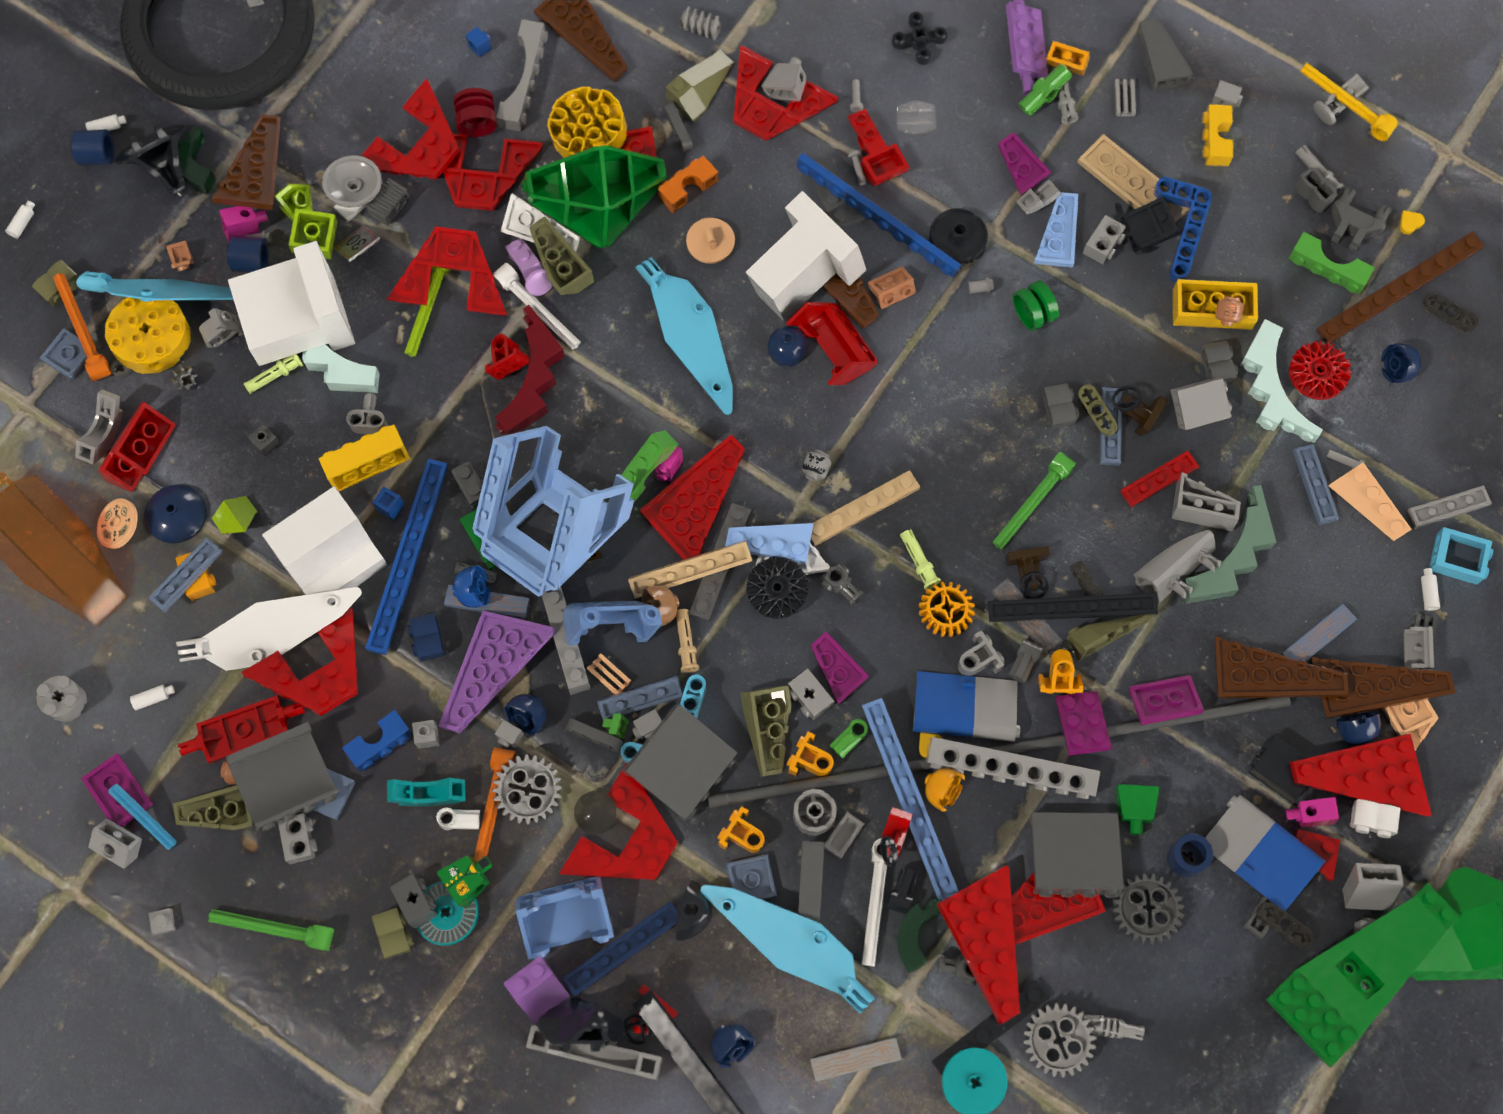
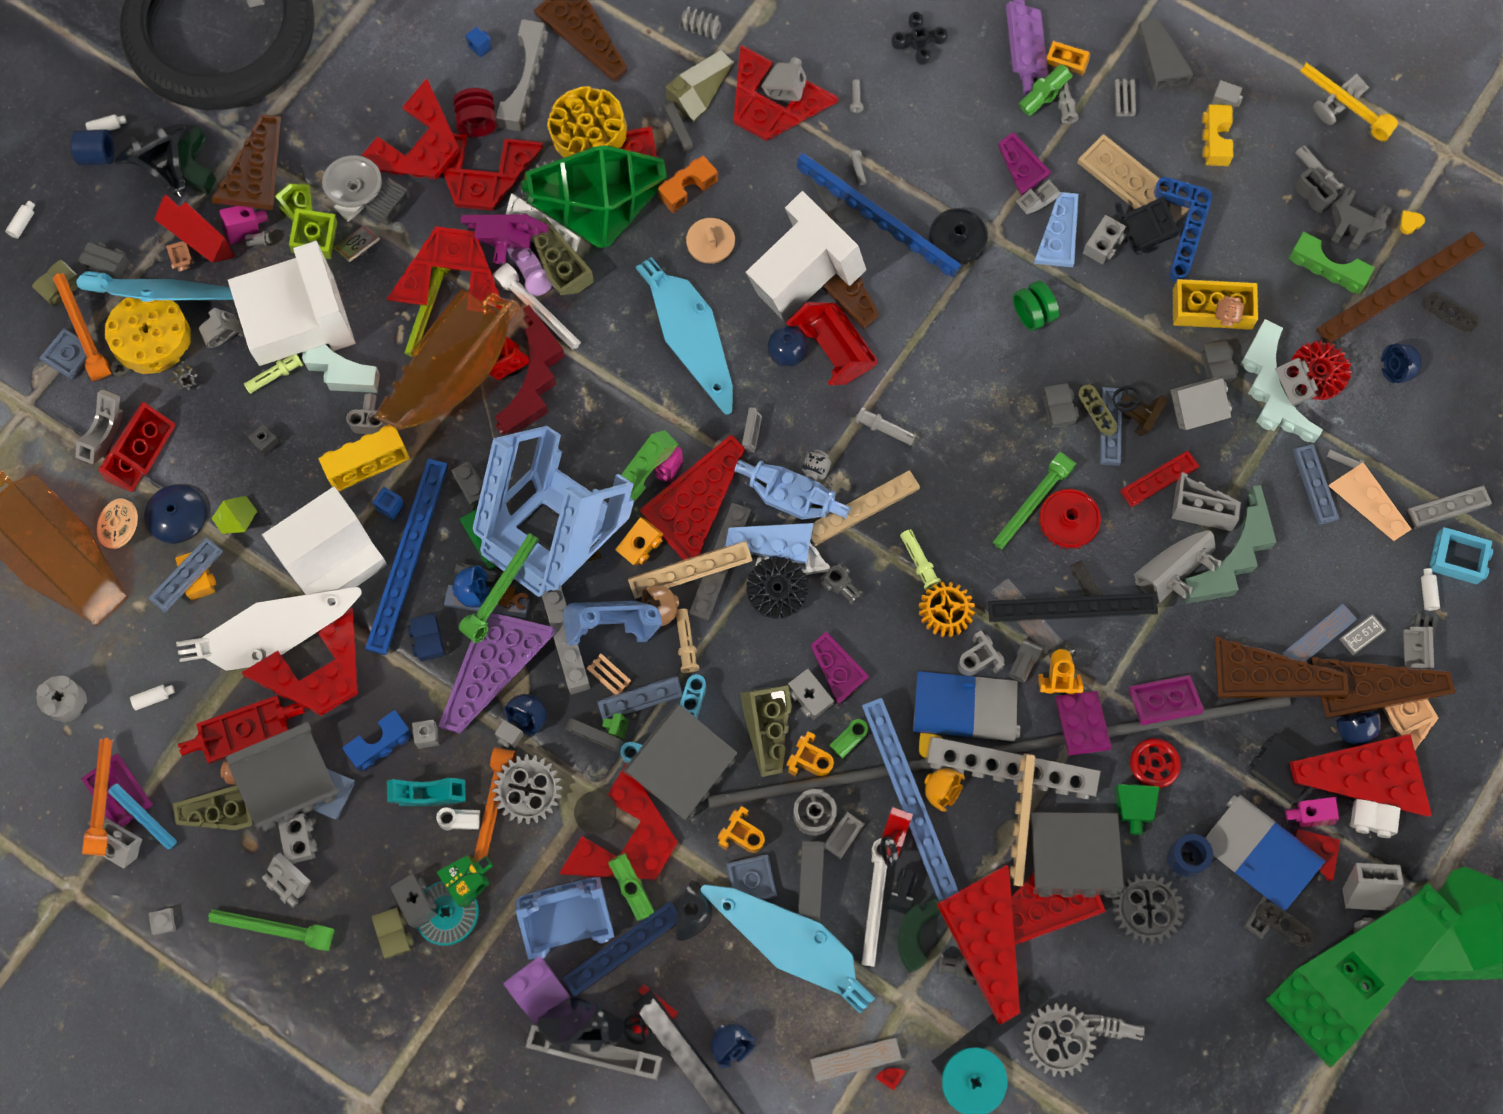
dark blue piece [227,236,269,273] -> none
light grey window [632,709,662,741] -> none
red plate [848,109,909,186] -> none
nougat bracket [868,266,916,309] -> none
clear slope [897,100,936,135] -> none
light grey pin [968,277,994,294] -> none
dark brown piece [1005,546,1050,599] -> none
olive wedge [1065,615,1153,661] -> none
none -> dark grey brick [79,242,129,279]
none -> orange piece [82,738,113,856]
none -> red slope [154,195,235,263]
none -> light grey plate [262,853,311,908]
none -> clear orange windscreen [374,289,519,430]
none -> bright green piece [459,533,539,643]
none -> magenta brick [461,214,549,264]
none -> reddish brown plate [496,581,529,610]
none -> bright green piece [608,853,655,921]
none -> light orange brick [615,517,664,566]
none -> light blue plate [735,460,851,520]
none -> light grey tile [742,407,762,453]
none -> light grey pin [855,406,916,446]
none -> red tile [875,1068,906,1091]
none -> tan plate [1009,754,1035,886]
none -> red wheel [1038,489,1101,550]
none -> red plate [1130,738,1181,788]
none -> light grey brick [1275,358,1318,406]
none -> light grey tile [1339,614,1386,655]

